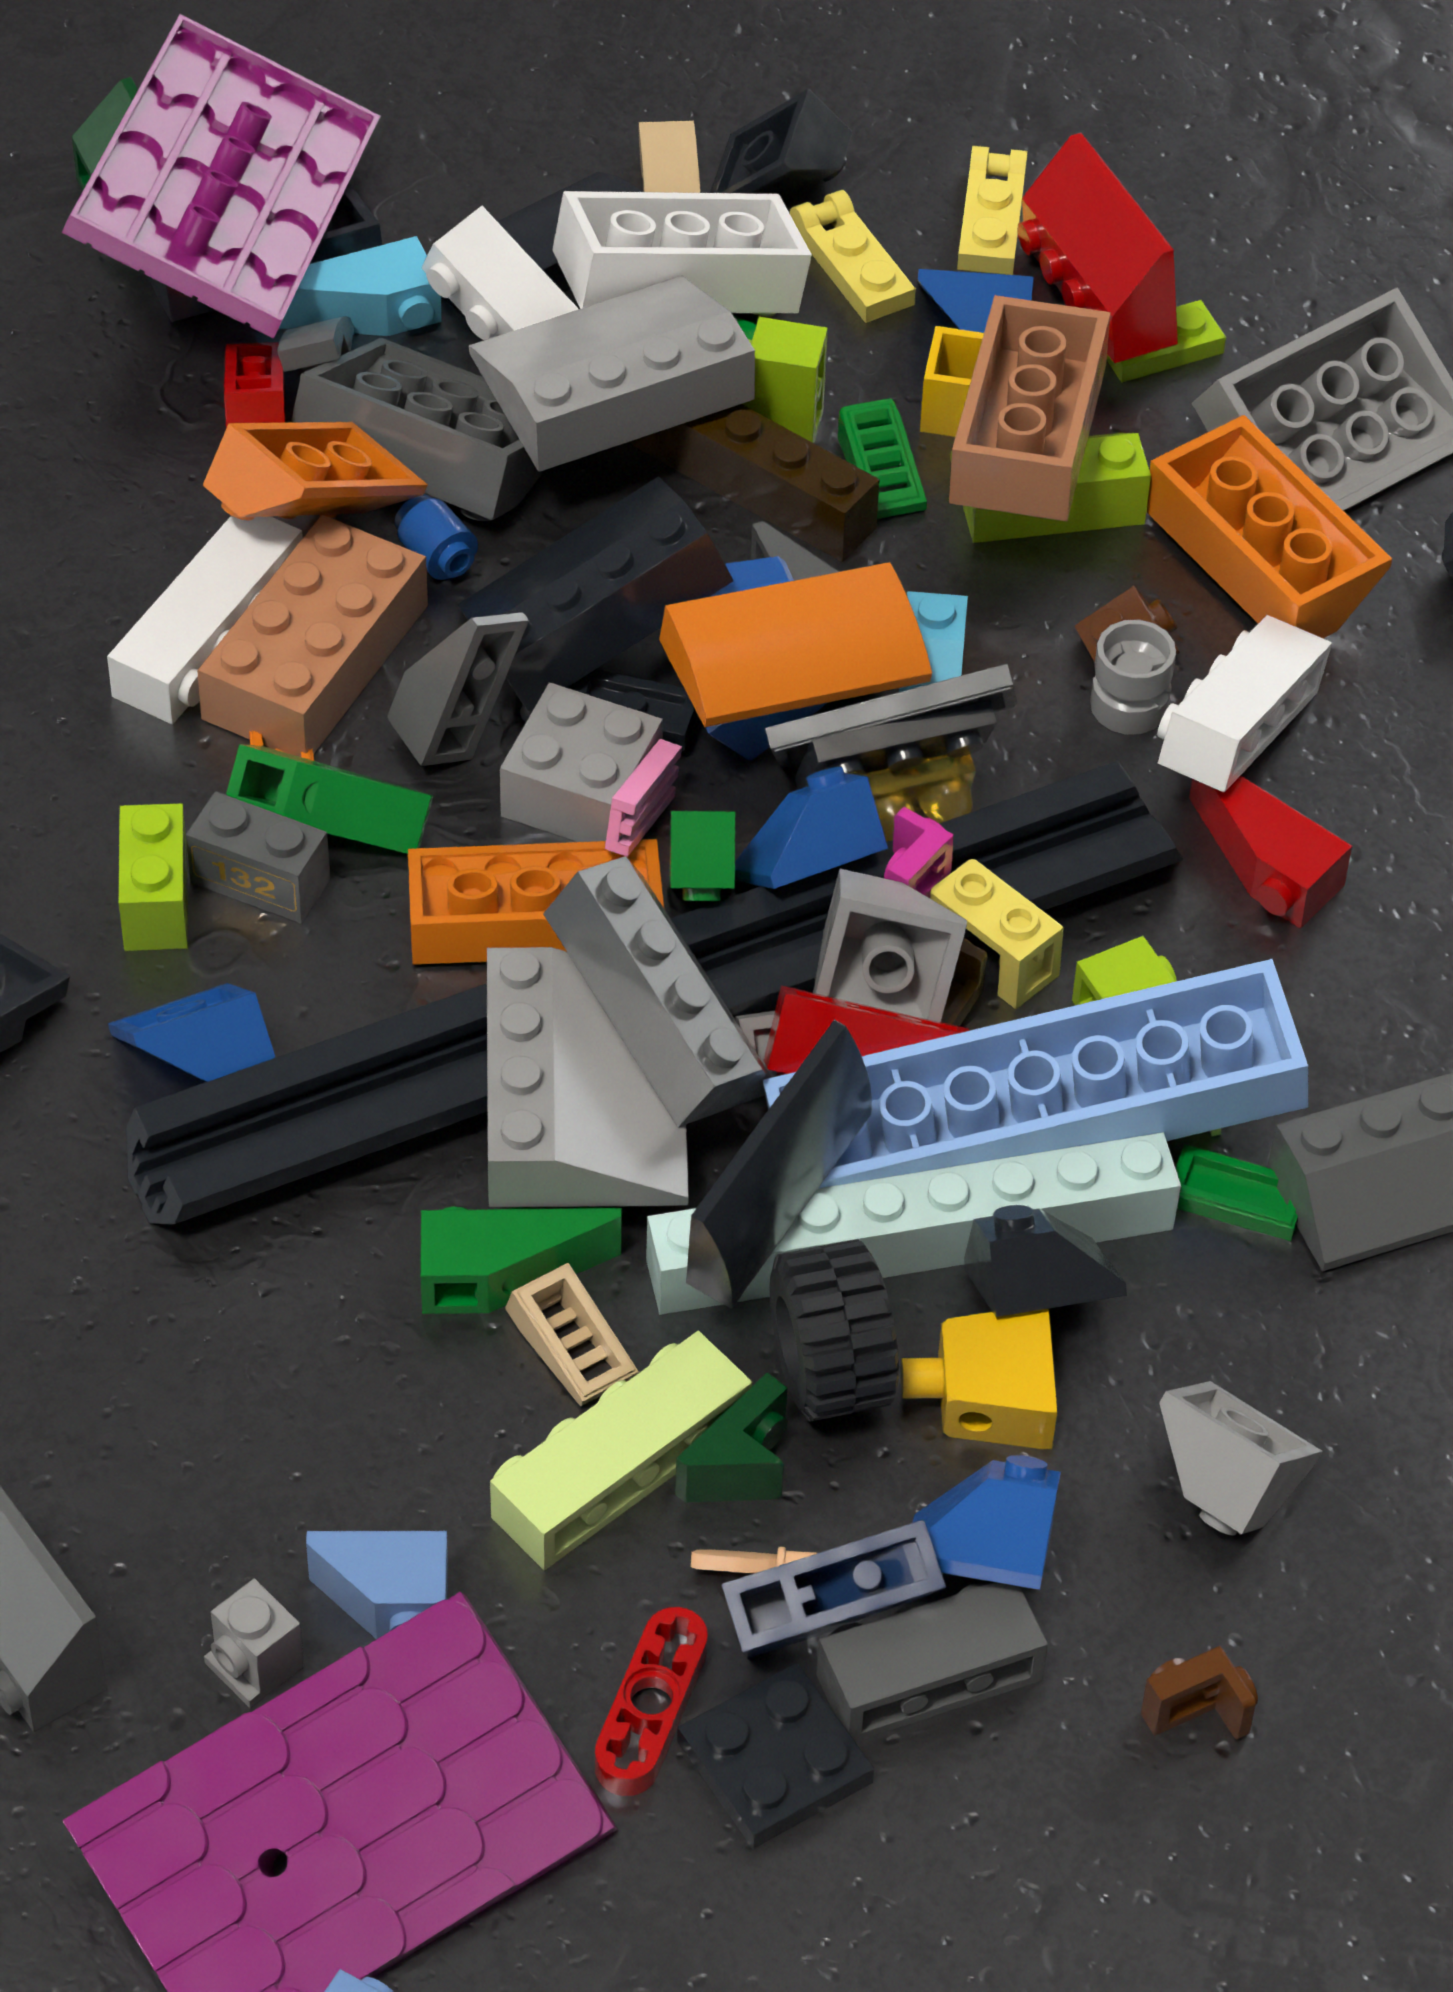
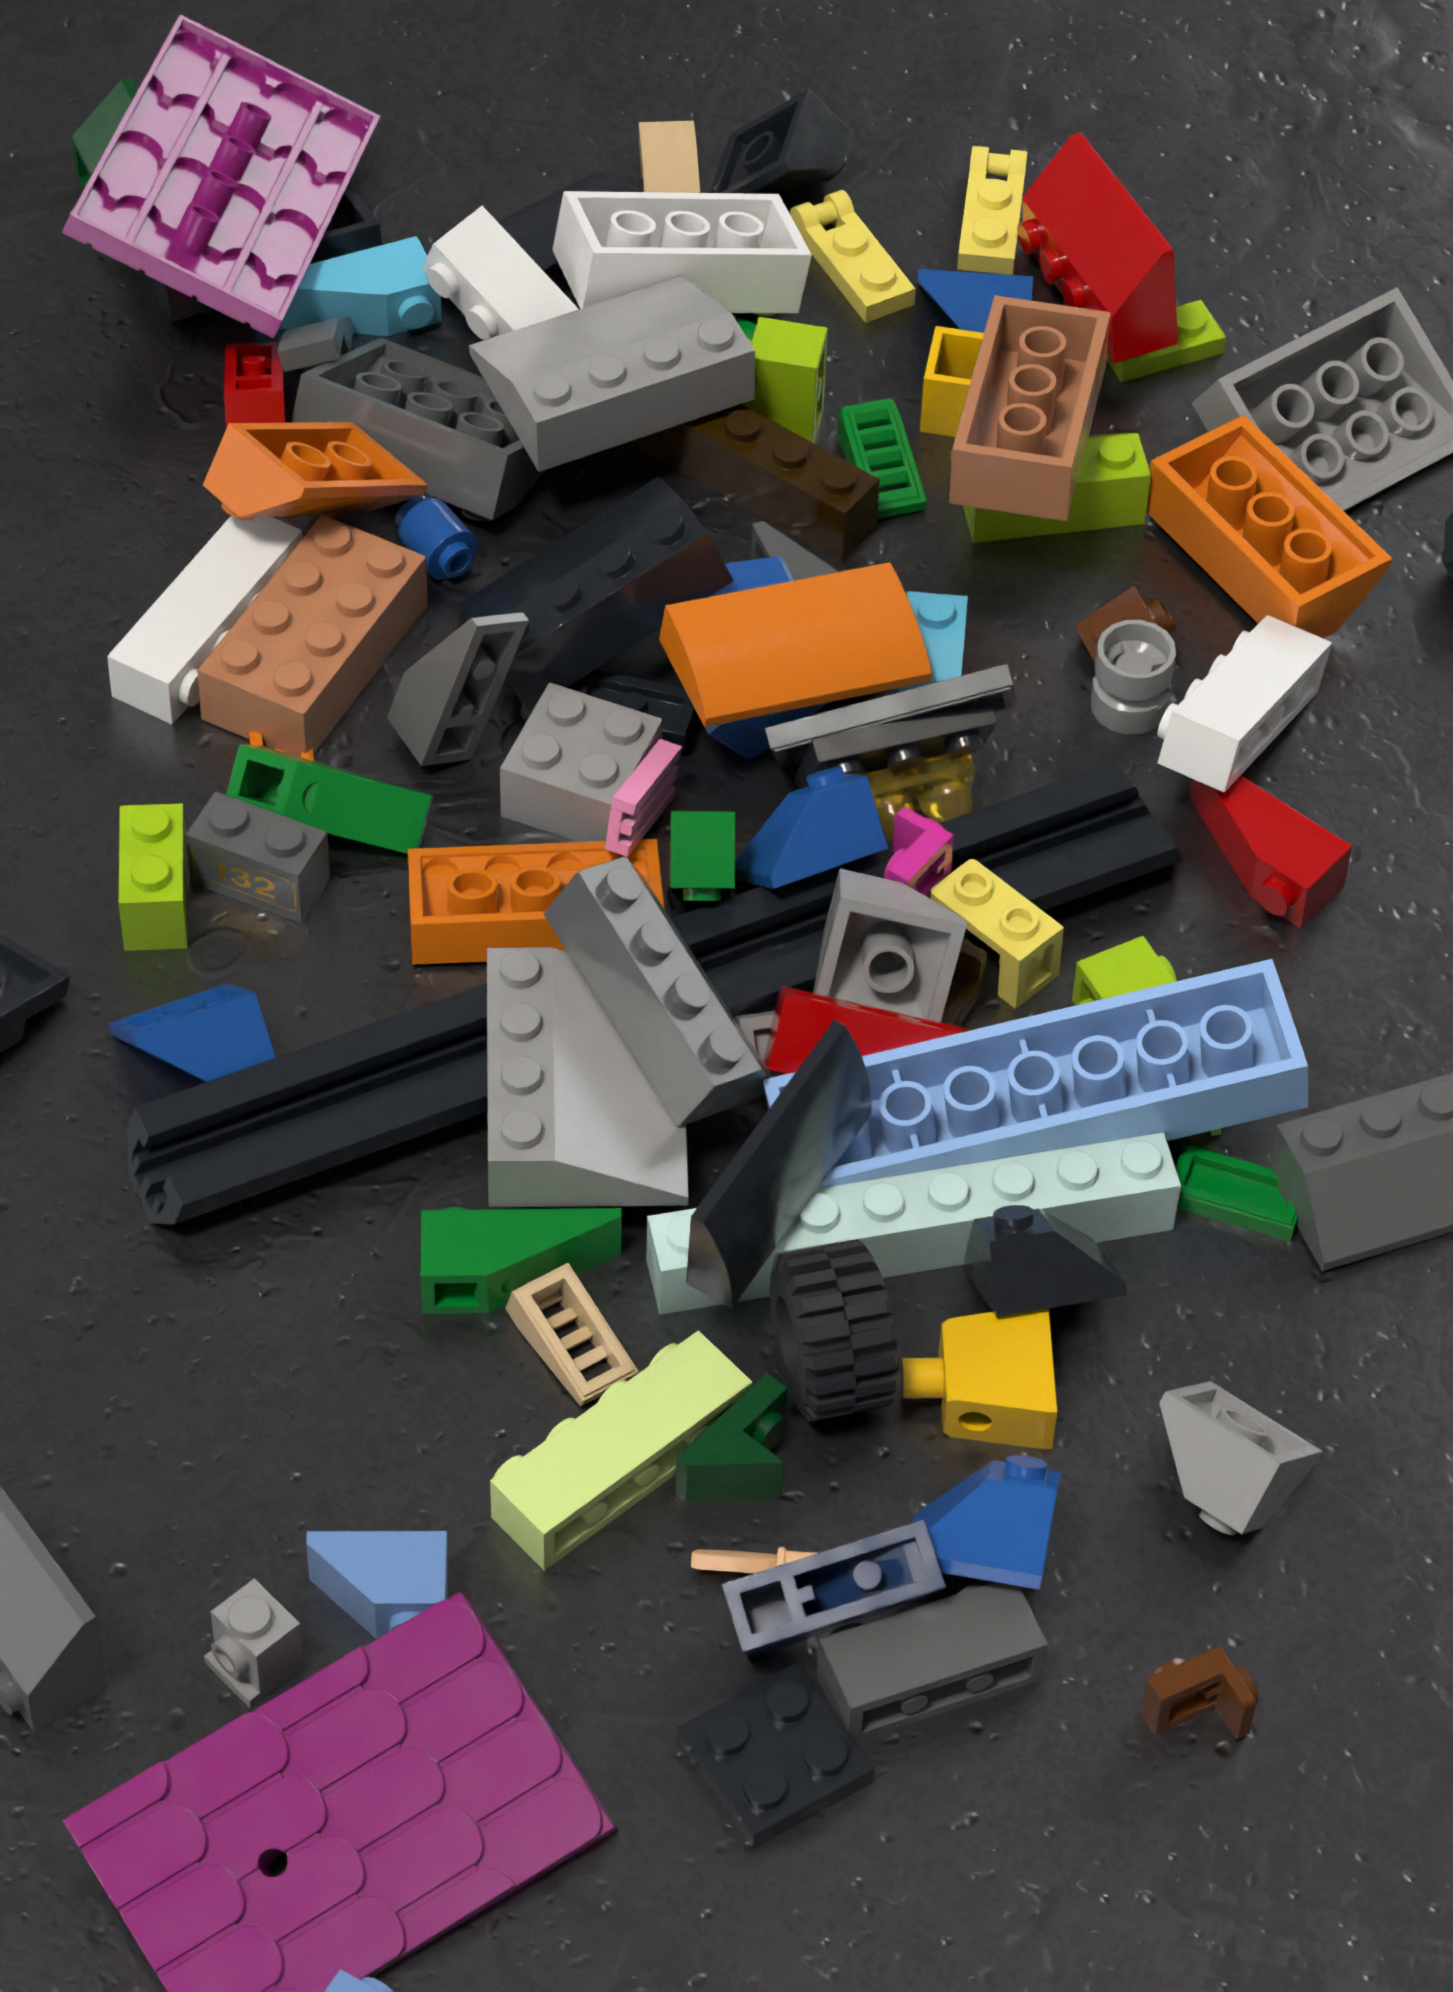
red beam [595,1607,708,1796] -> none

